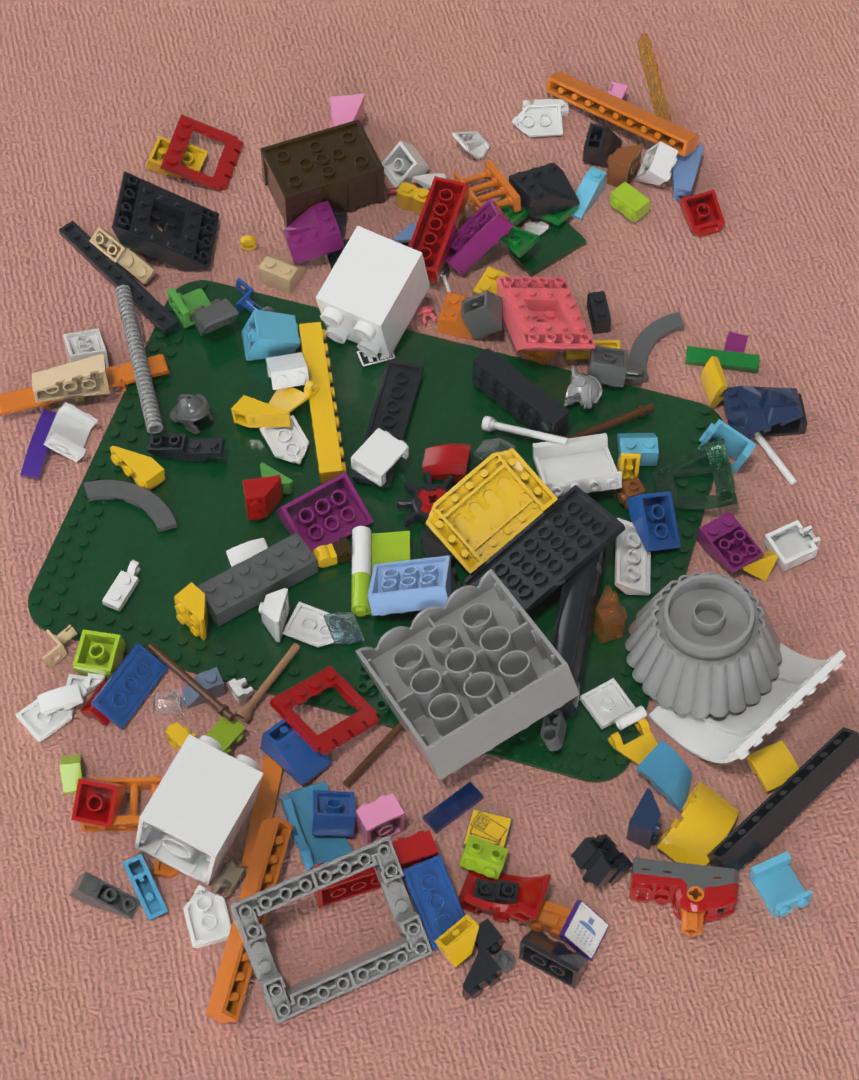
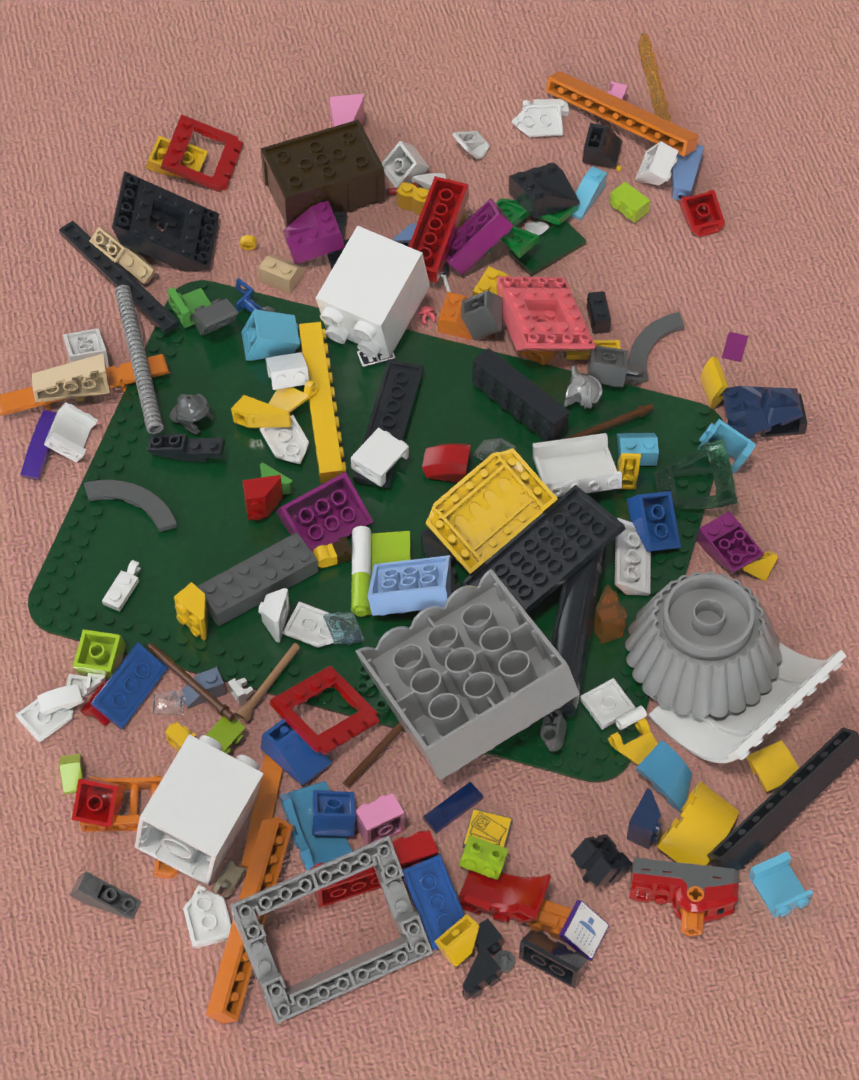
tan bracket [43,624,77,668] -> none
yellow slope [110,446,165,491] -> none
dark azure slope [122,852,168,920] -> none
white slope [226,538,268,567] -> none
black gear [397,471,453,530] -> none
orange fence [453,160,521,213] -> none
black slope [473,878,519,904] -> none
white piece [482,416,568,445] -> none
dark orange slope [606,144,643,188] -> none
dark orange bracket [617,477,645,510] -> none
green tile [685,346,760,373] -> none
white piece [755,432,797,485] -> none
white piece [764,520,821,572] -> none

